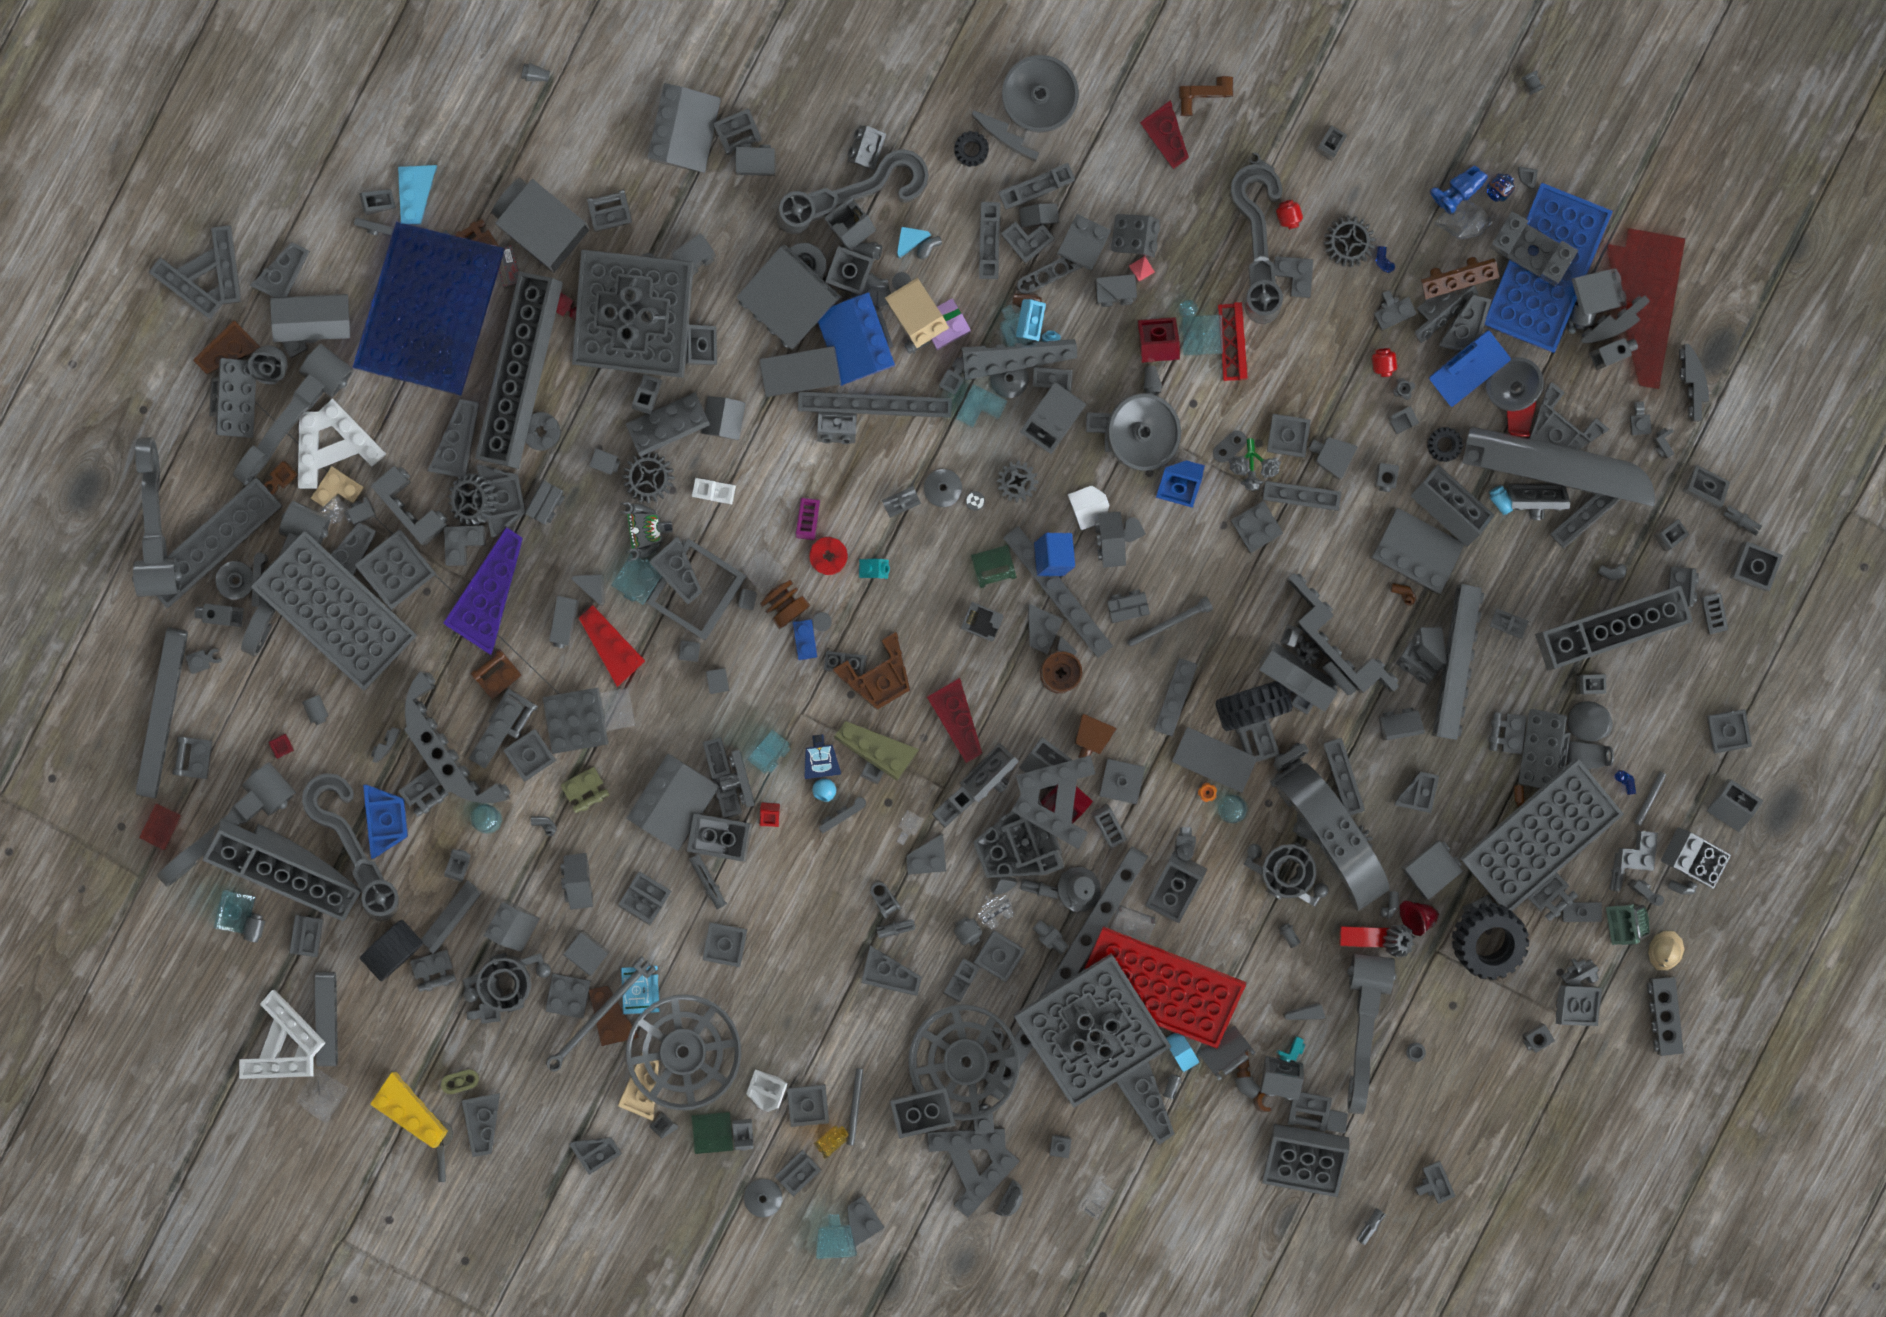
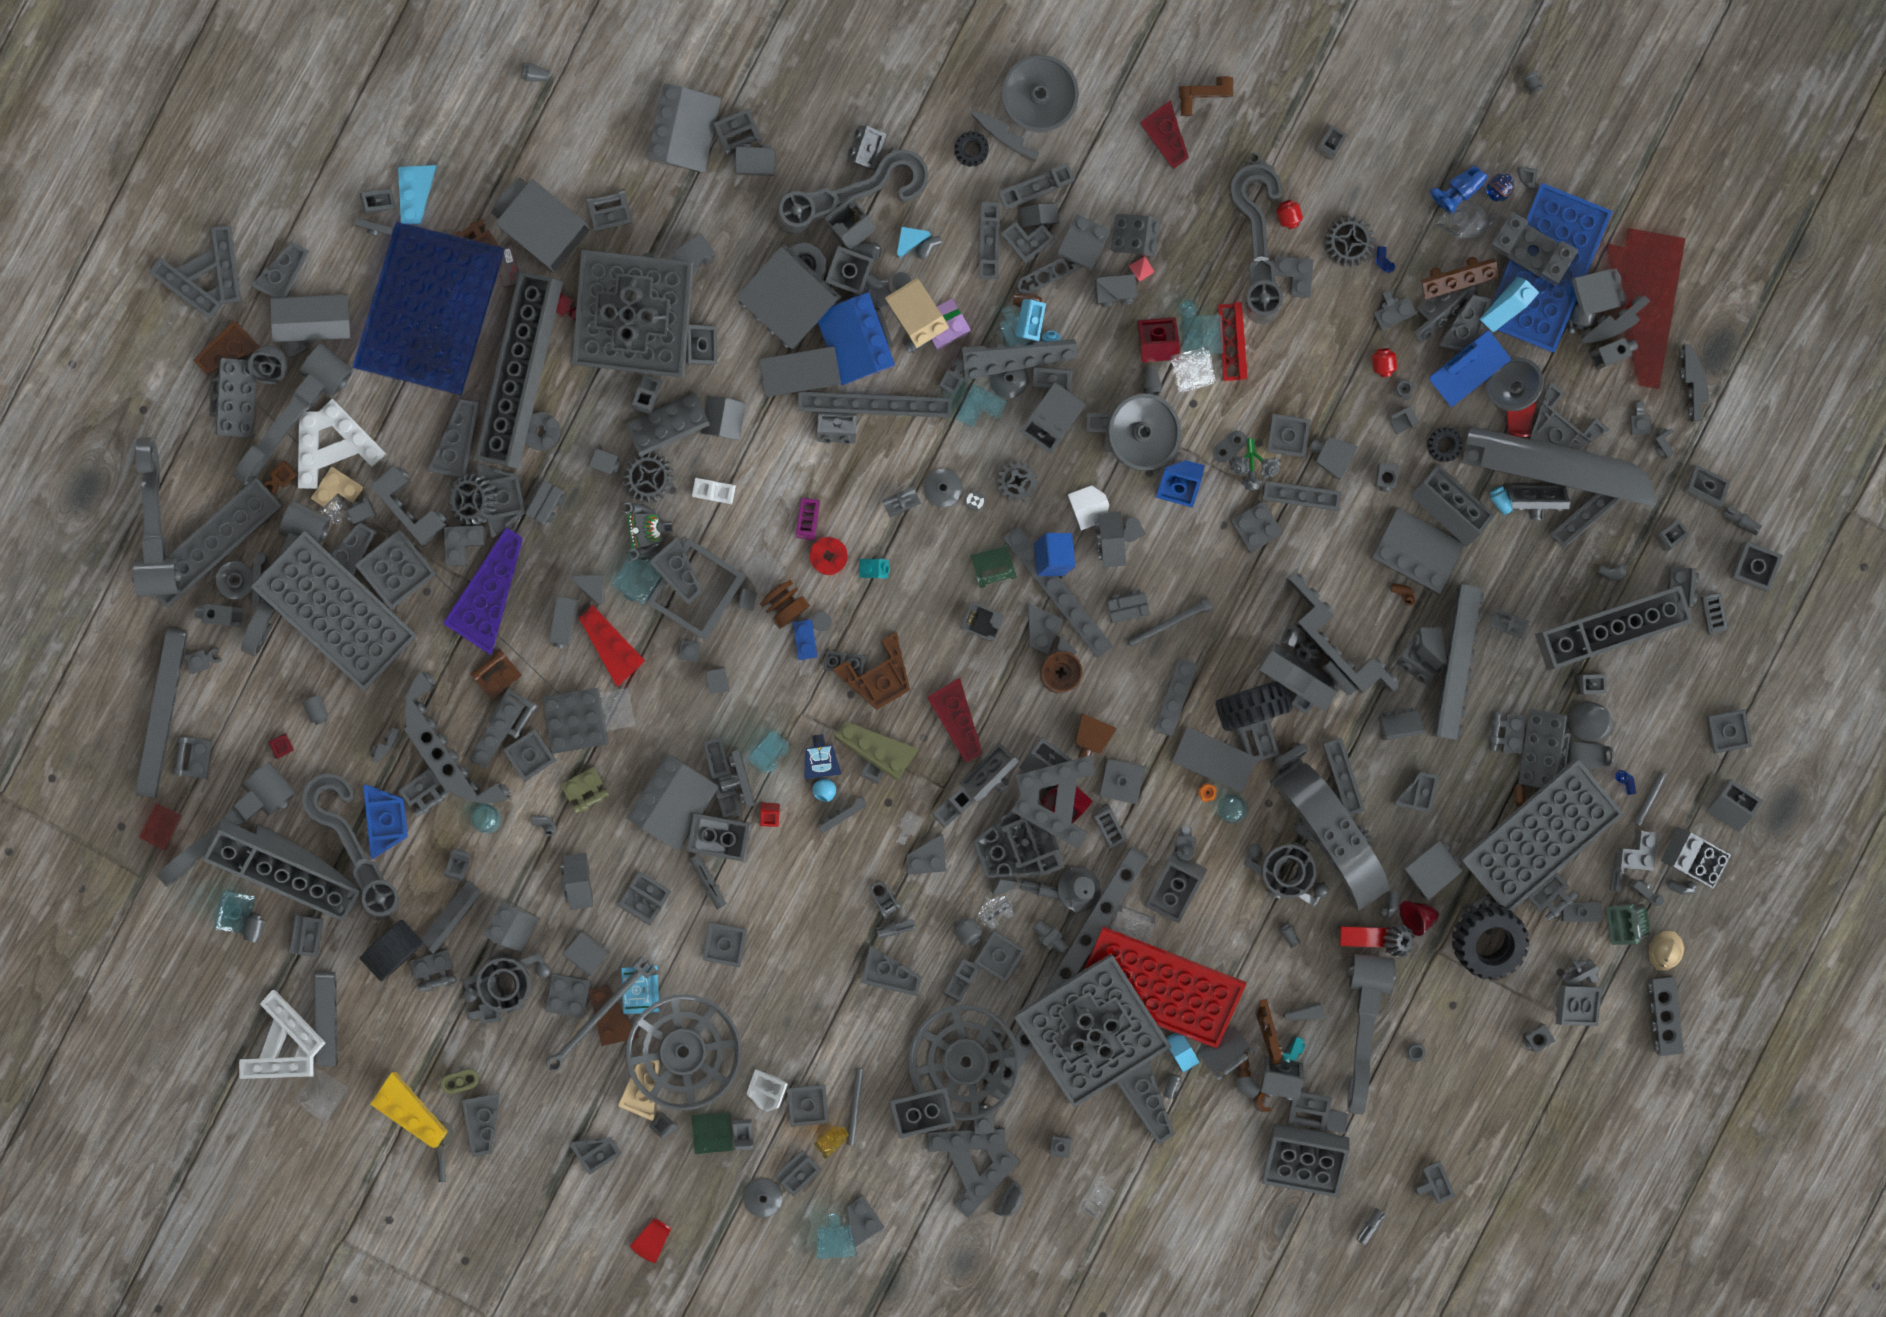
none -> red piece [630,1218,671,1263]
none -> clear plate [1171,347,1216,393]
none -> reddish brown wing [1255,999,1283,1065]
none -> medium azure slope [1479,276,1539,332]

